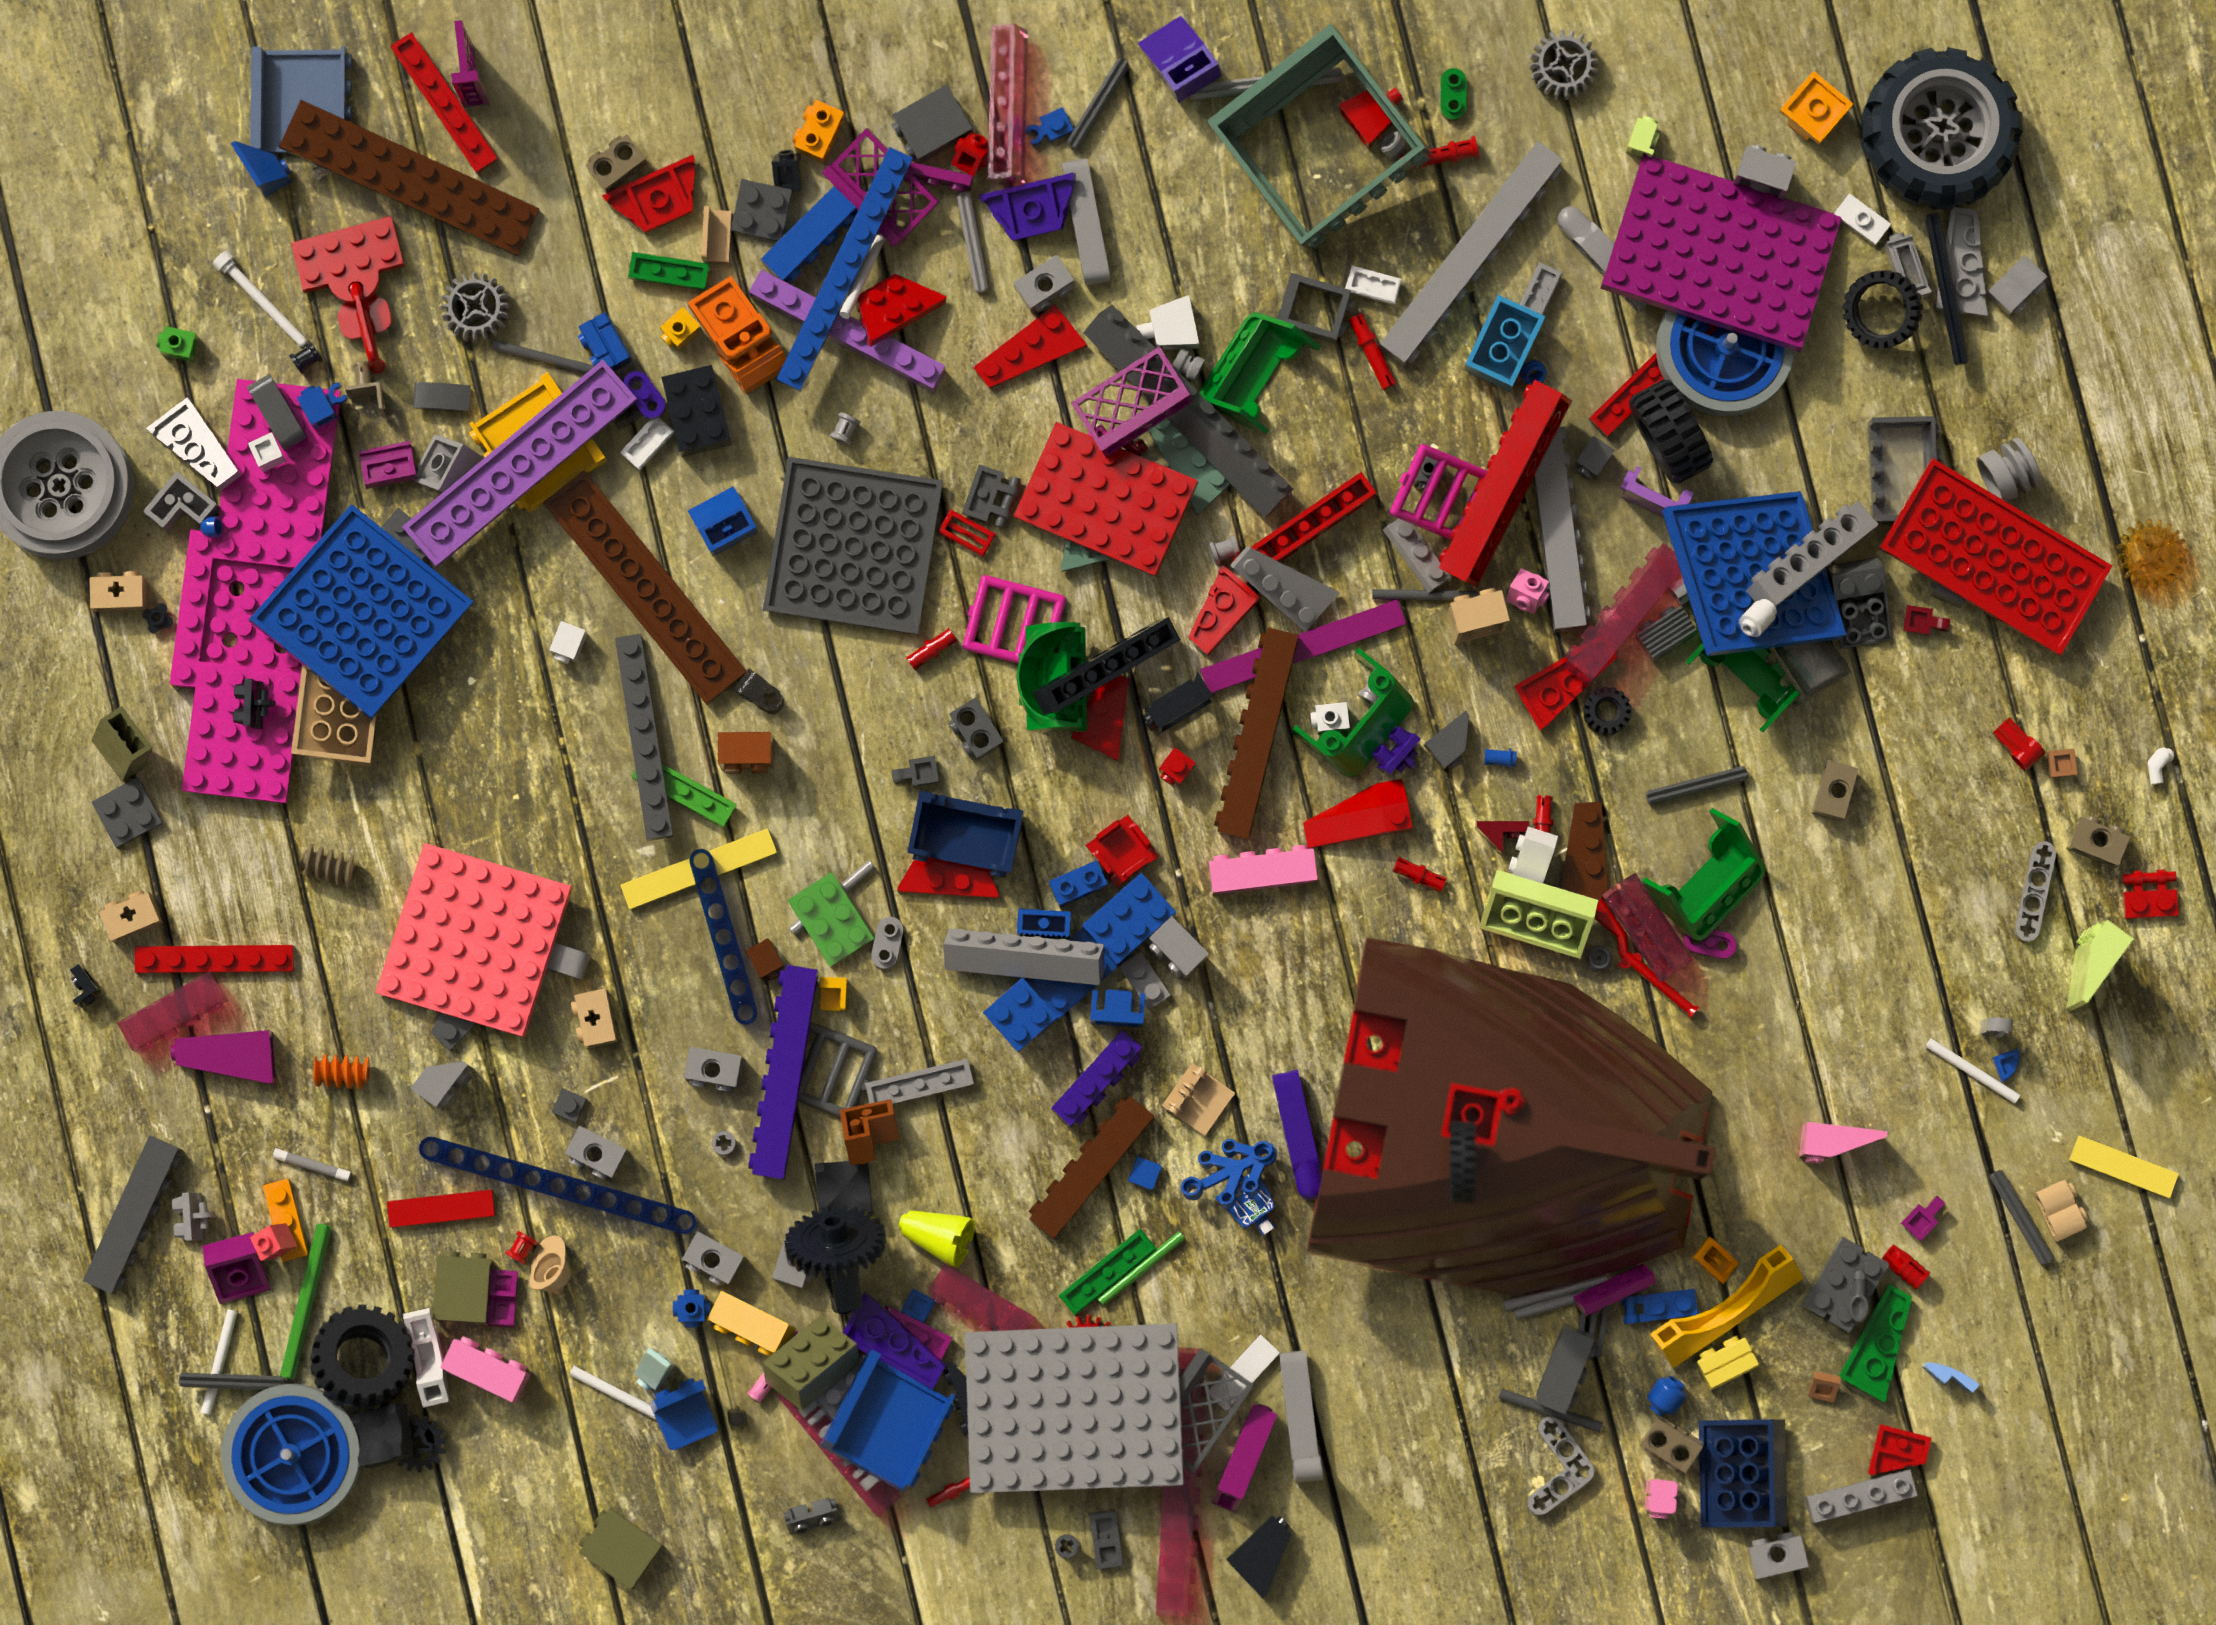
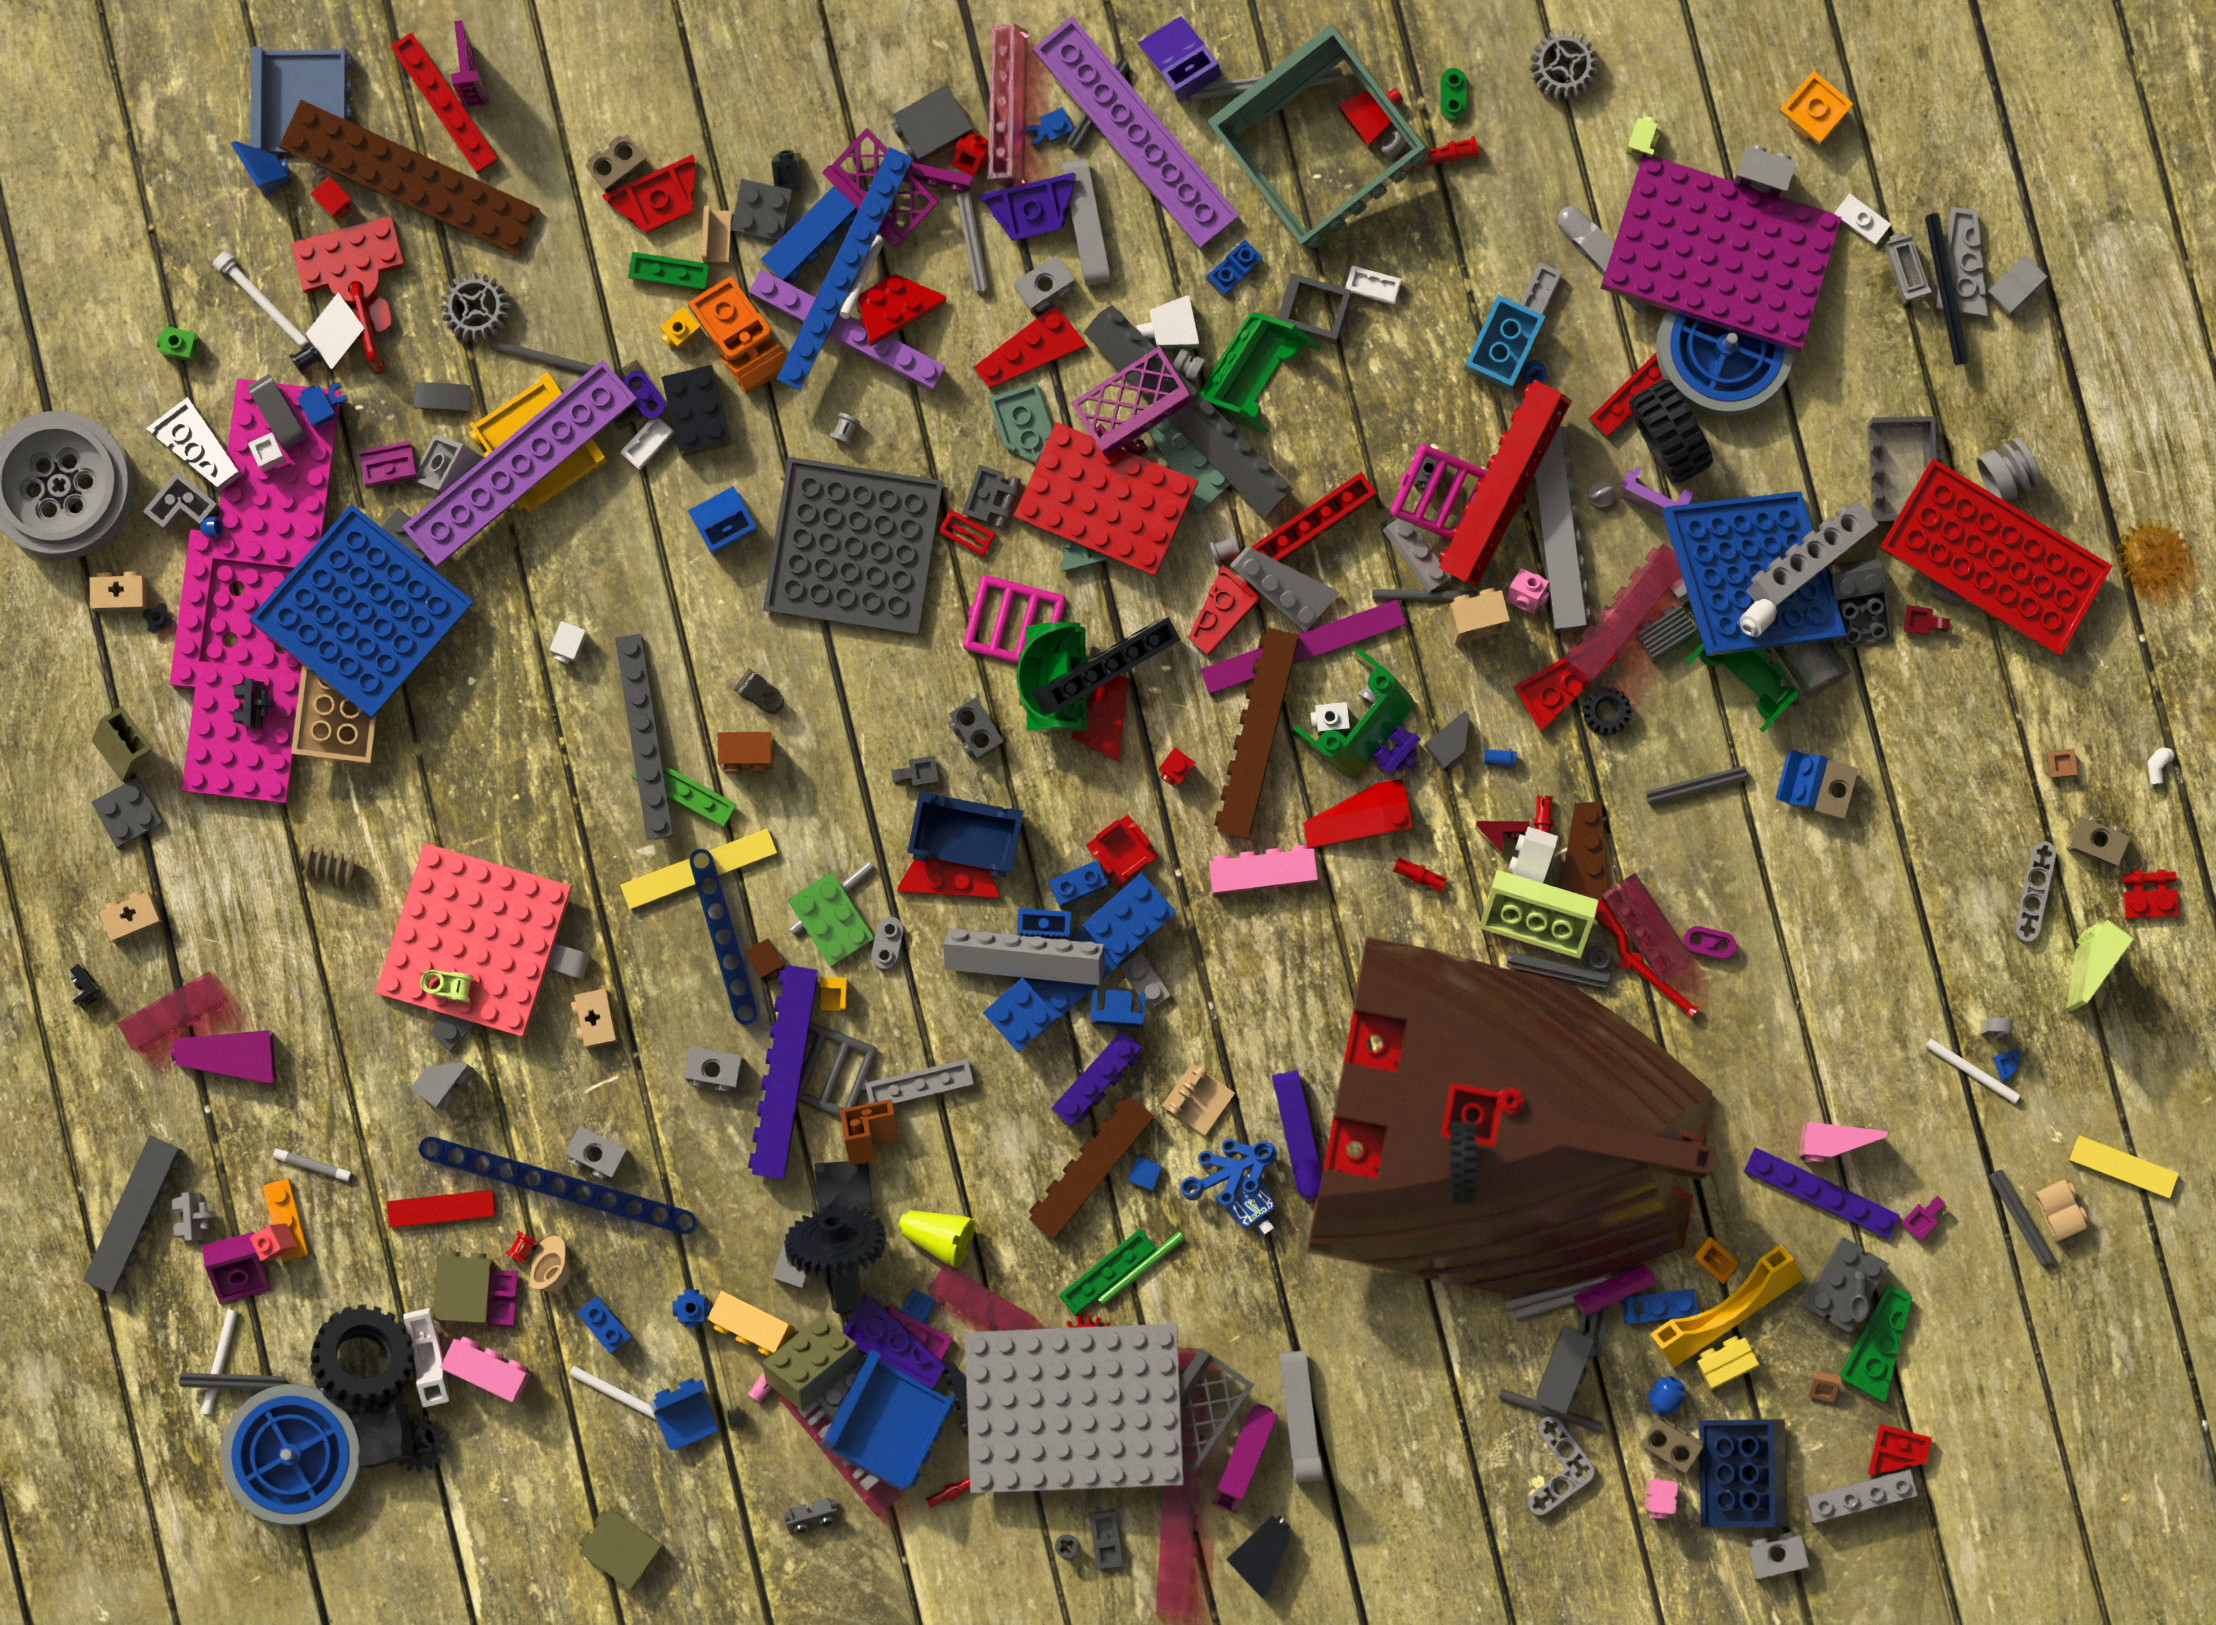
red plate [135,945,294,974] -> none
bright green axle [280,1223,332,1379] -> none
orange piece [313,1054,370,1090] -> none
dark tan bracket [345,361,387,418] -> none
reddish brown plate [543,471,748,705] -> none
dark grey plate [552,1088,587,1123] -> none
blue brick [577,312,632,372] -> none
light aqua slope [634,1347,677,1391] -> none
light grey brick [682,1231,745,1287] -> none
light grey bush [712,1131,736,1156] -> none
light orange brick [792,100,845,164] -> none
red pin [906,627,958,671] -> none
black window [1143,671,1213,735] -> none
light grey brick [1149,916,1209,980] -> none
white tile [1209,1334,1280,1411] -> none
red pin [1348,313,1397,390] -> none
light grey brick [1379,141,1563,367] -> none
dark grey brick [1574,436,1615,480] -> none
green windscreen [1642,808,1765,941] -> none
black tyre [1842,270,1923,348] -> none
wheel [1860,47,2023,210] -> none
red hinge [1882,1244,1931,1290] -> none
light blue slope [1922,1362,1979,1393] -> none
red piece [1992,717,2046,771] -> none
none -> white sticker [306,293,364,370]
none -> red brick [310,176,354,221]
none -> yellowish green piece [420,970,474,1003]
none -> blue brick [577,1296,633,1355]
none -> sand green tile [988,382,1053,464]
none -> medium lavender plate [1032,16,1239,249]
none -> blue slope [1206,240,1263,297]
none -> dark grey axle [1506,952,1610,988]
none -> light grey tile [1588,481,1615,509]
none -> dark purple plate [1743,1147,1899,1239]
none -> blue bracket [1776,749,1828,808]

